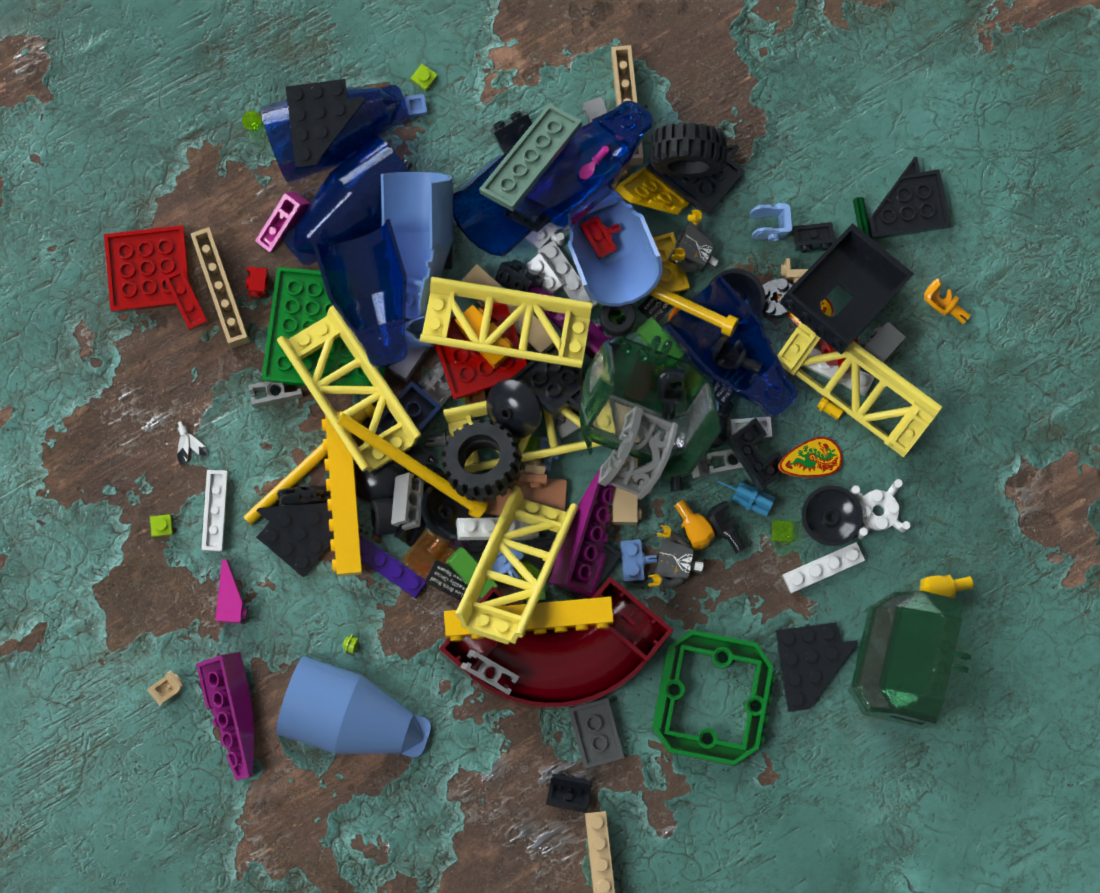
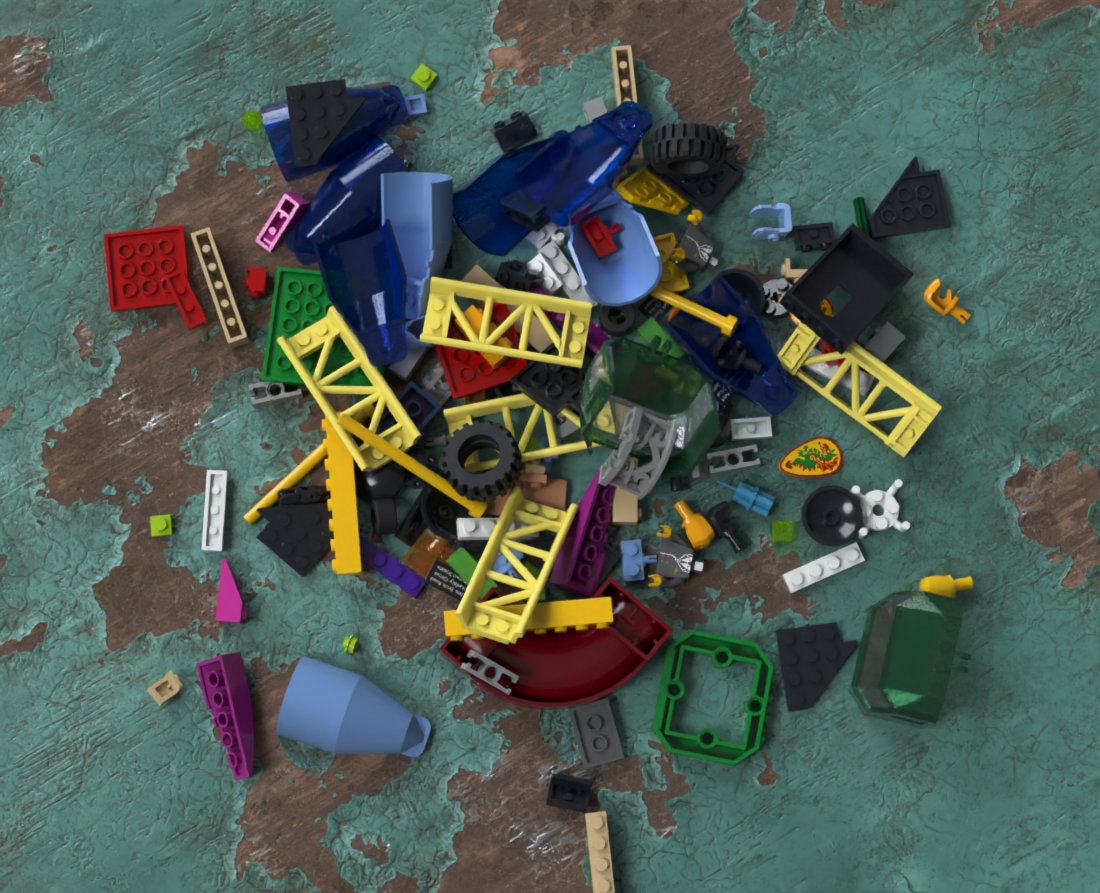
white piece [177,421,208,465] -> none
light grey piece [391,472,424,530] -> none
sand green plate [479,104,582,211] -> none
black dish [486,379,542,439] -> none
dark pink piece [579,145,610,180] -> none
black piece [657,368,685,419] -> none
black plate [725,418,783,491] -> none
yellow pin [817,397,843,420] -> none

